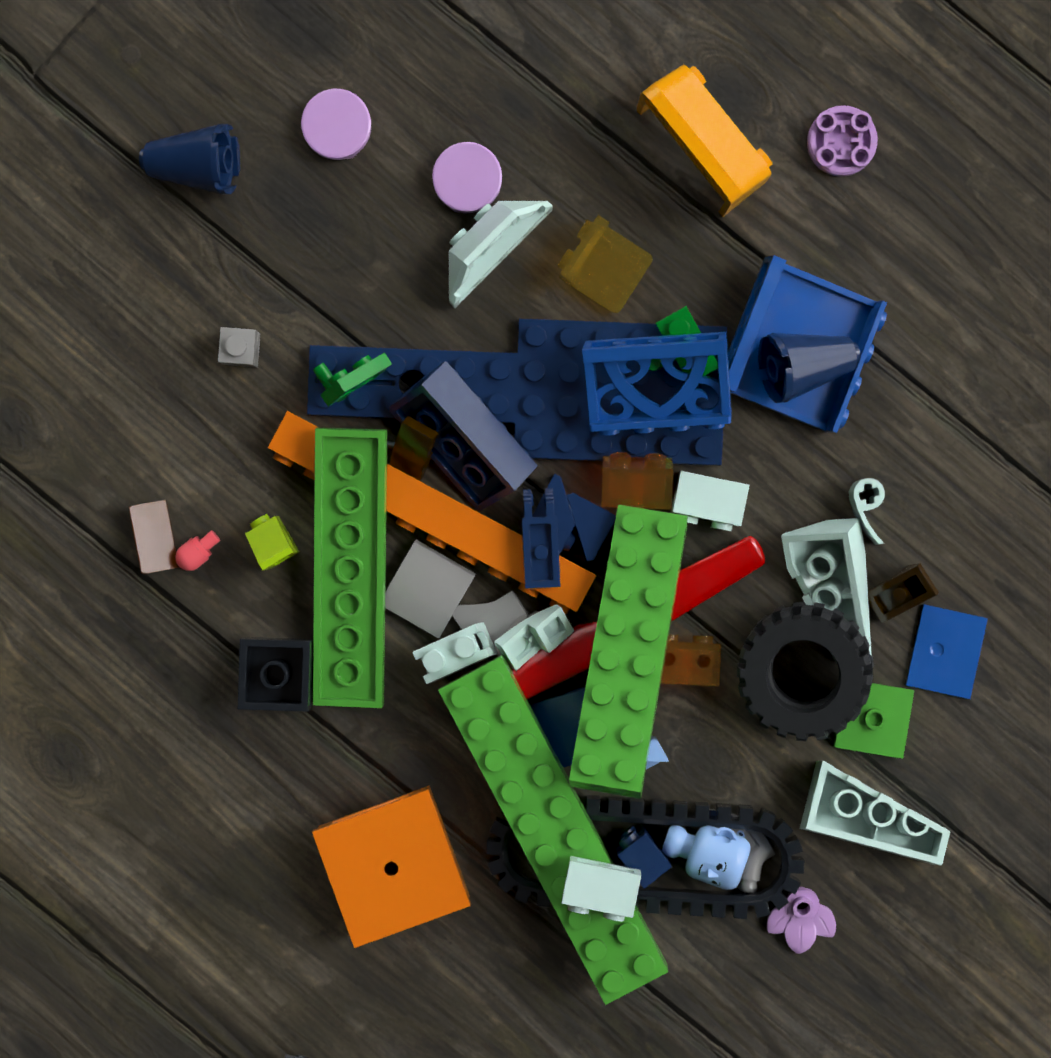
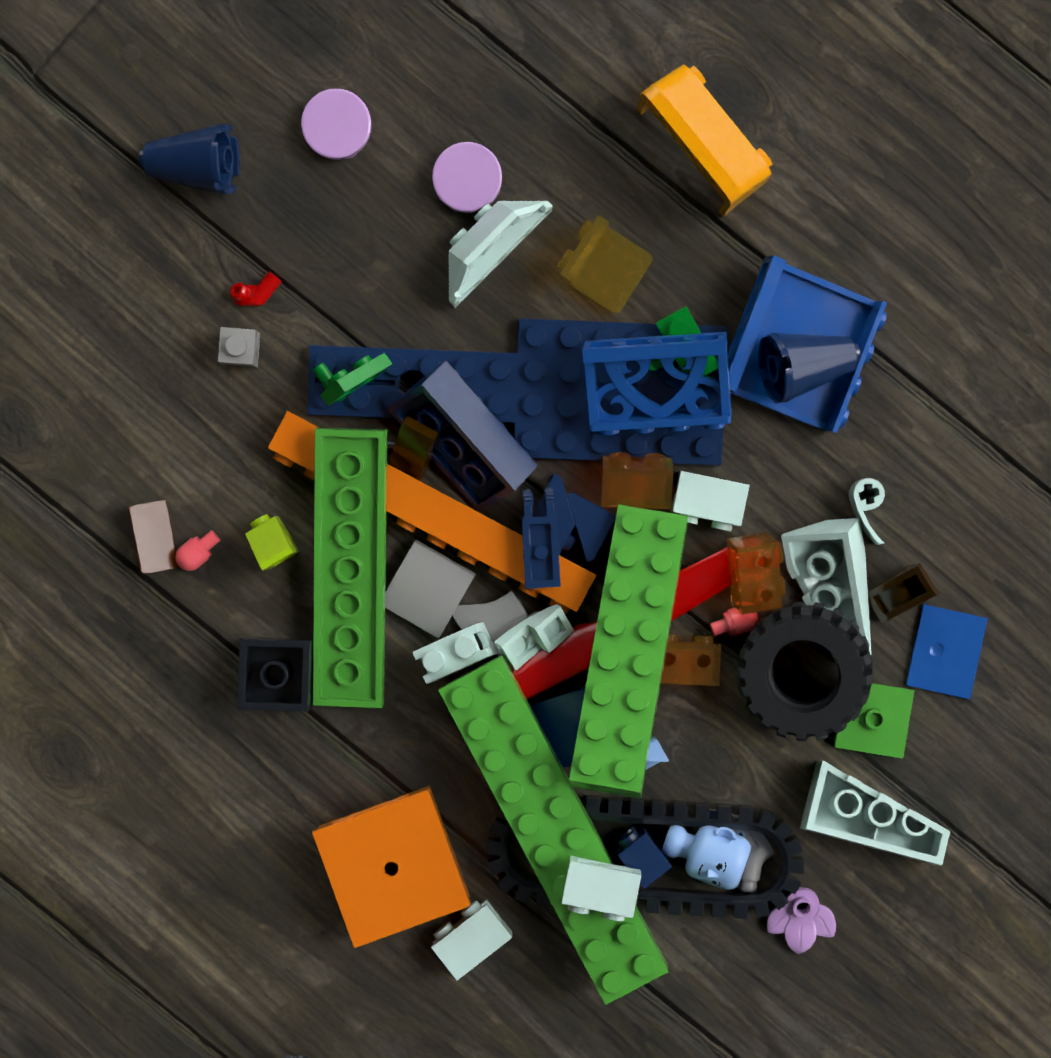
lavender tile [807,106,878,177] -> none
none -> red arm [230,271,282,307]
none -> light aqua brick [431,899,512,980]
none -> coral cylinder [710,605,758,637]
none -> clear orange brick [727,532,786,615]

